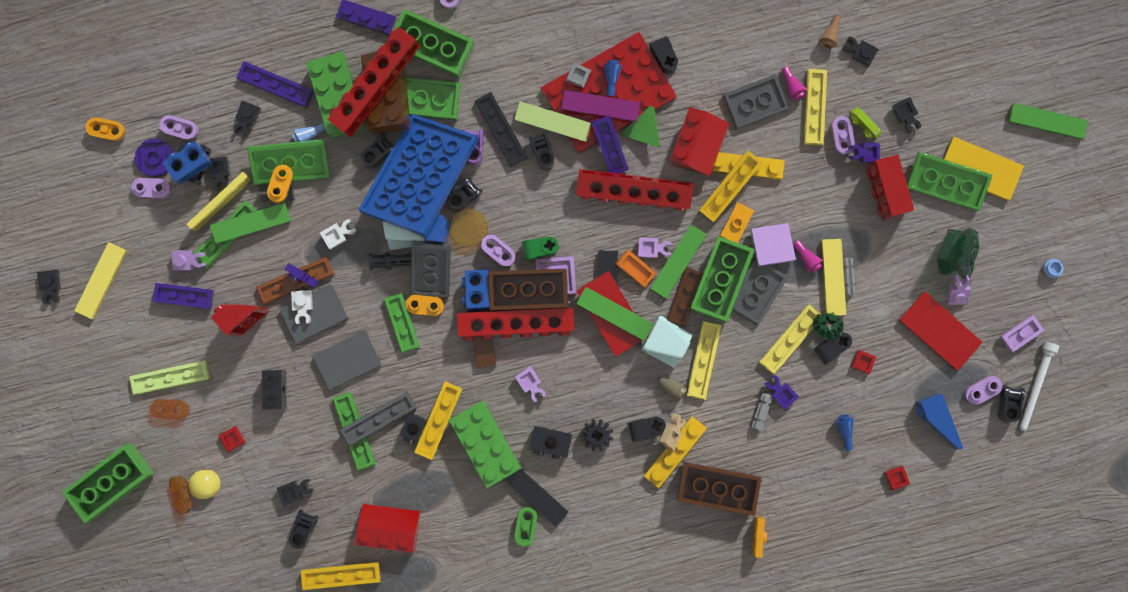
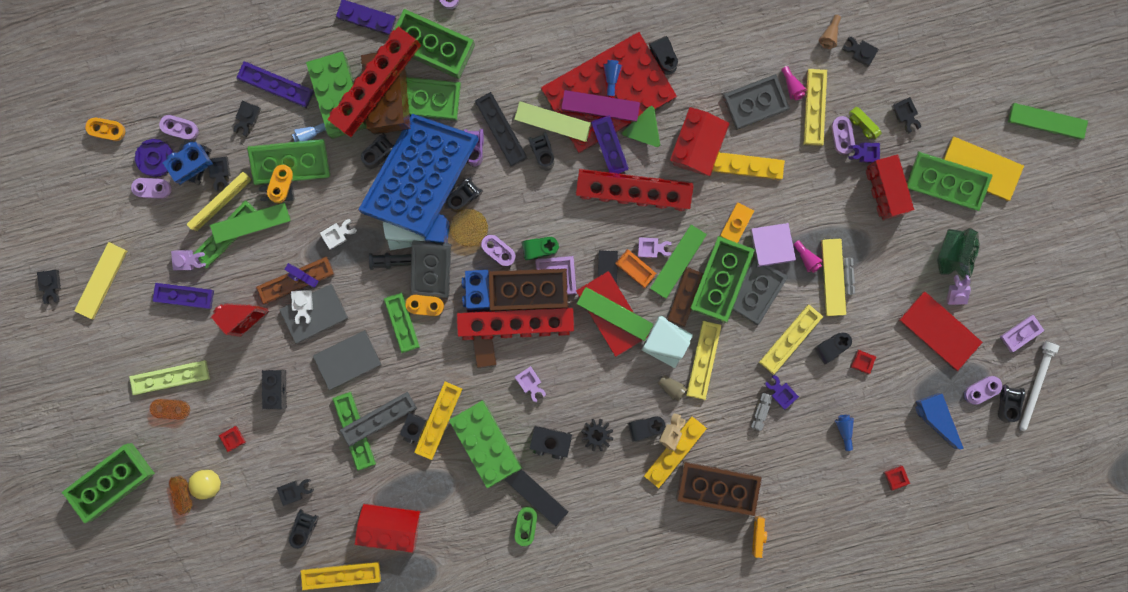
light grey tile [566,63,591,89] -> none
yellow plate [699,150,763,222] -> none
dark green gear [812,311,844,339] -> none
light blue plate [1043,259,1064,278] -> none

